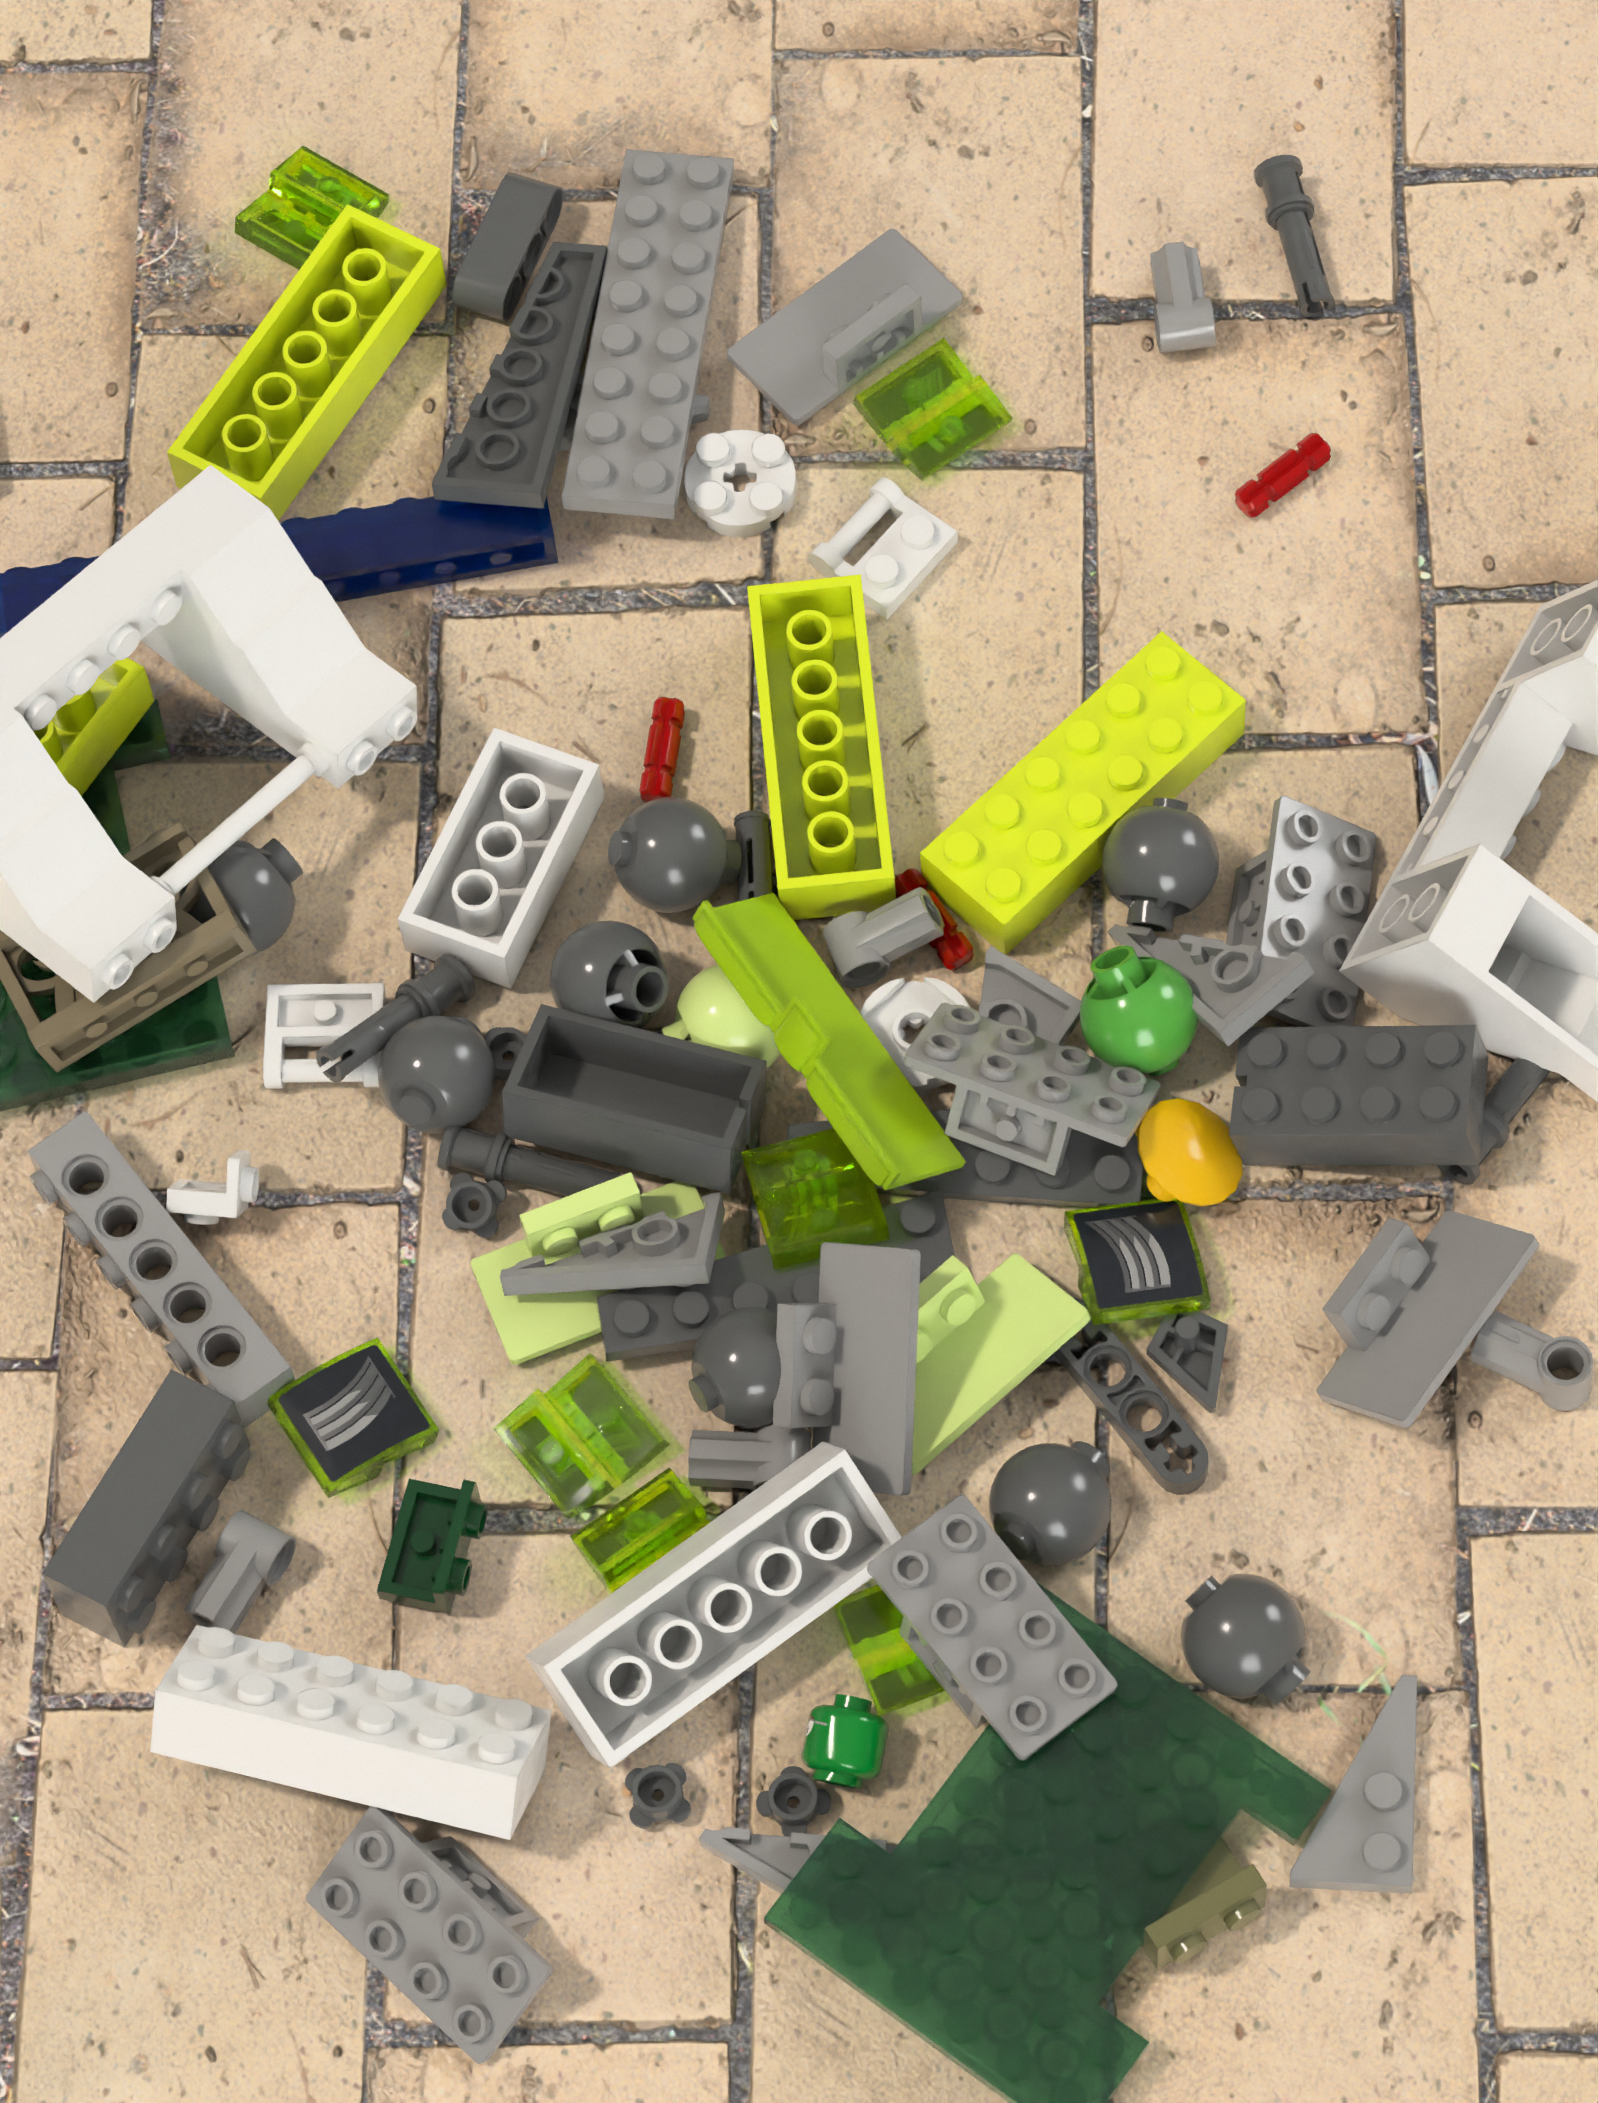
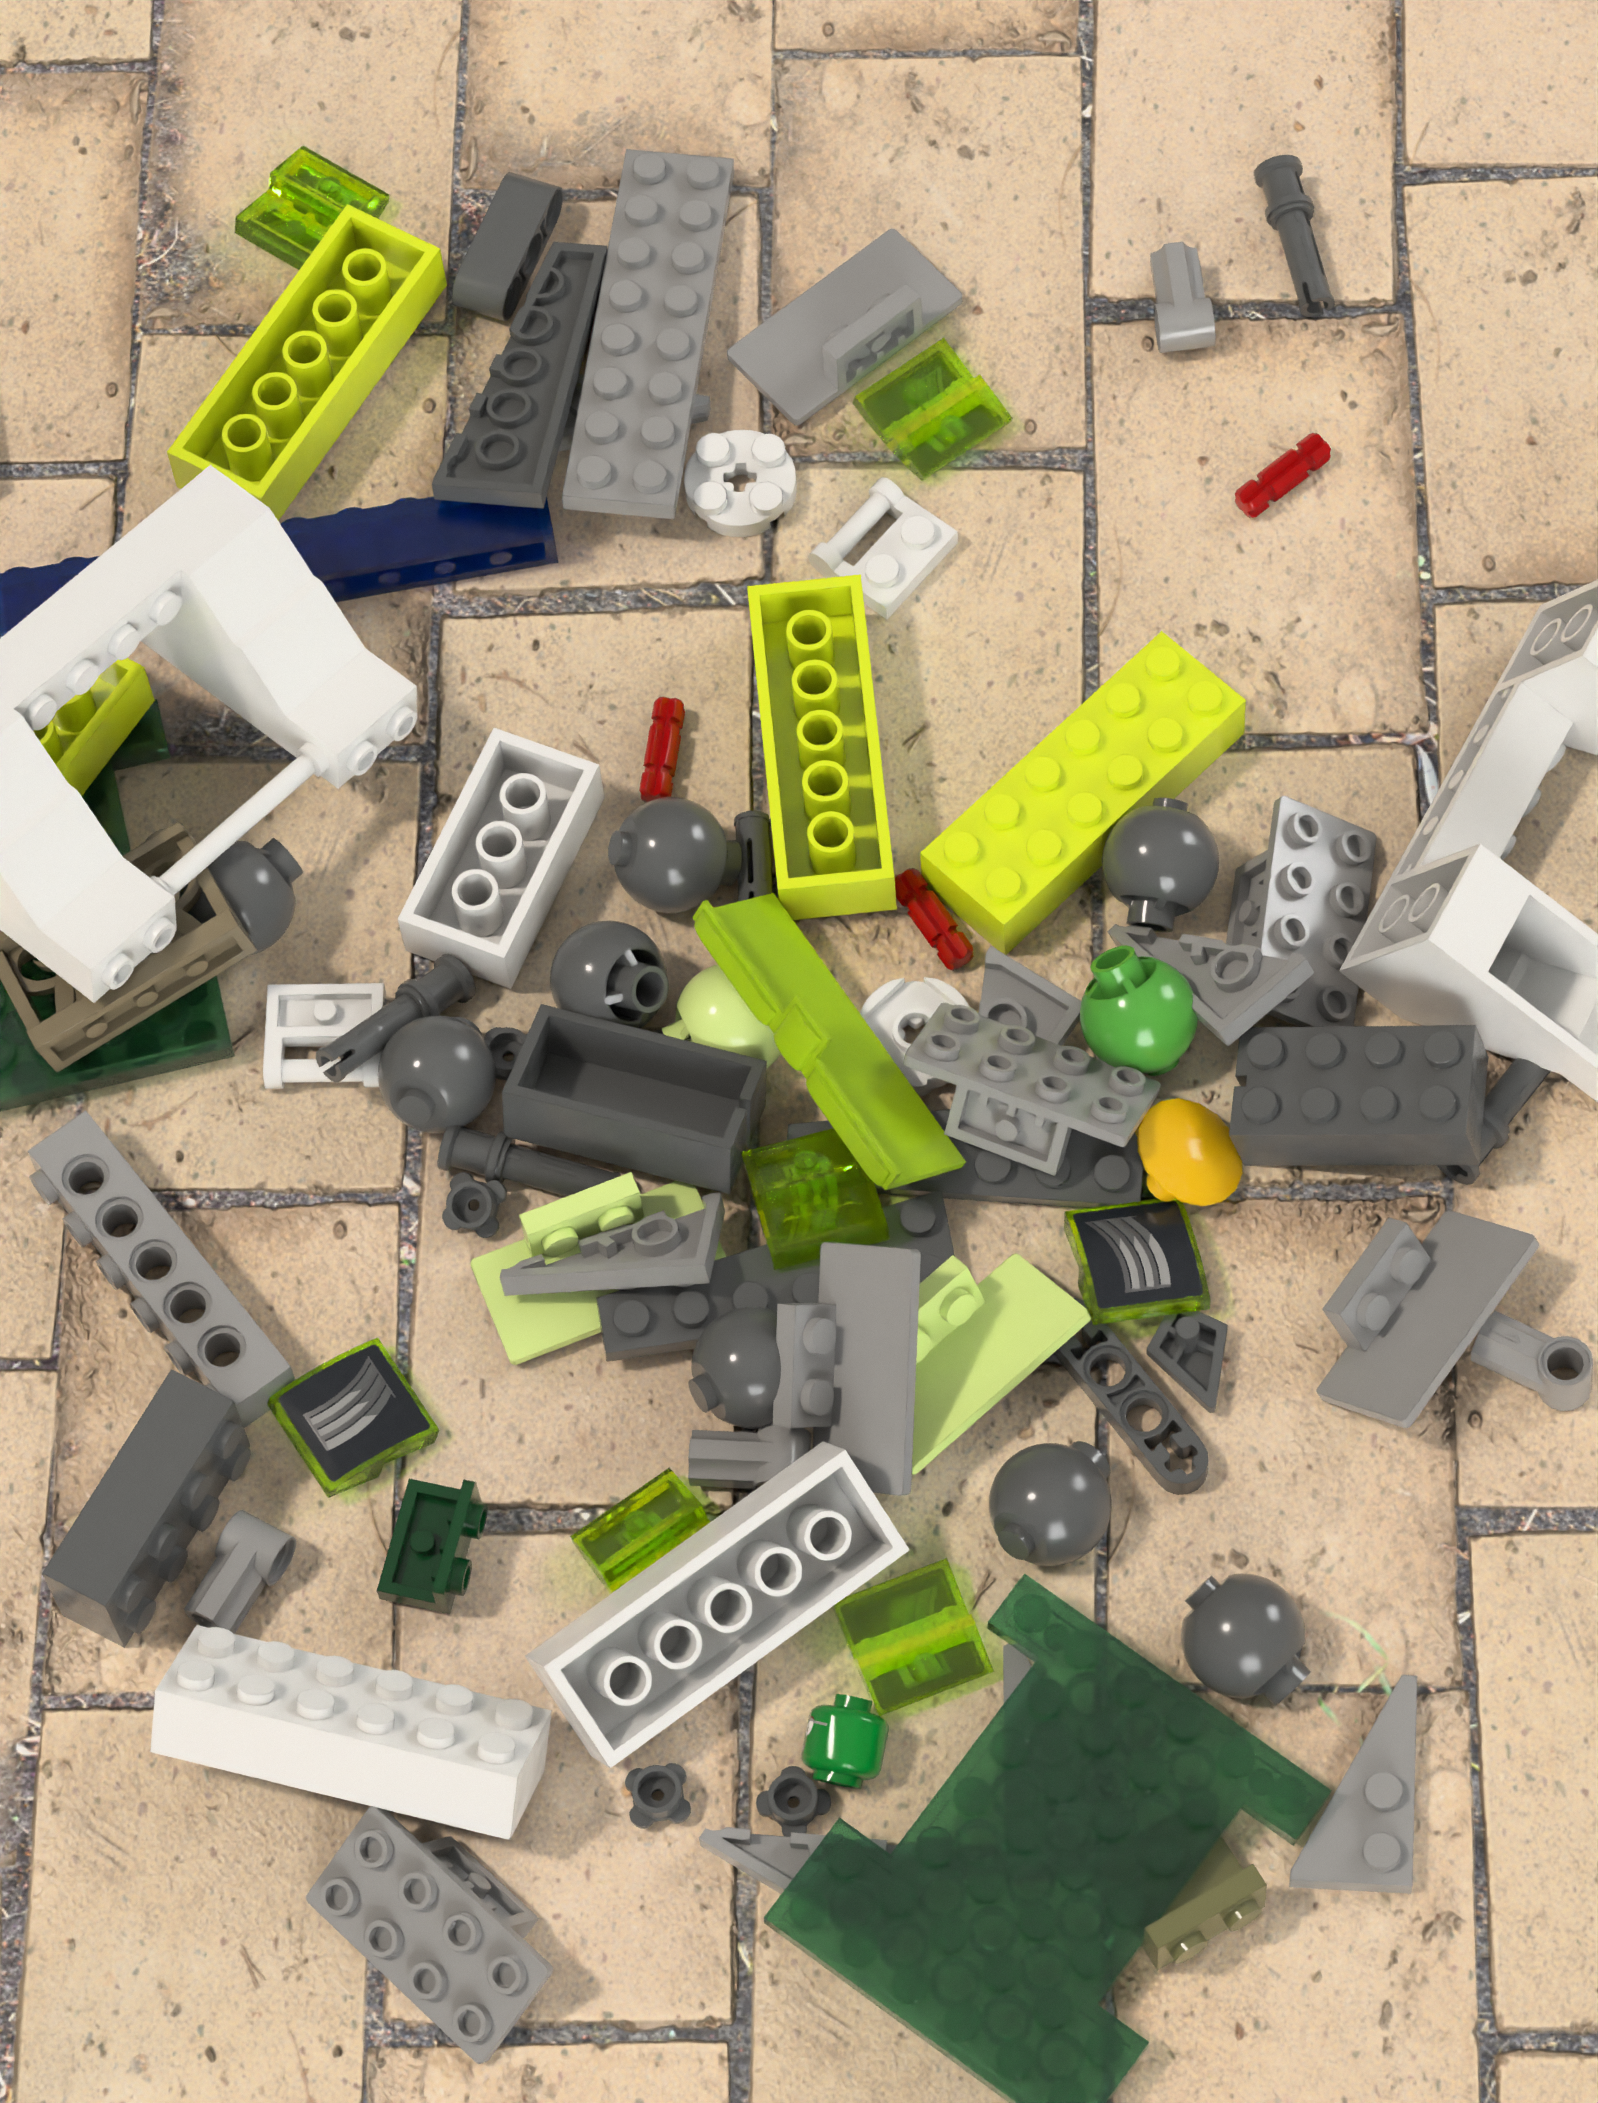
white bracket [166,1150,259,1225] -> none
clear neon green slope [493,1353,670,1519] -> none
light grey piece [823,887,945,988] -> none
light grey bracket [867,1495,1117,1760] -> none

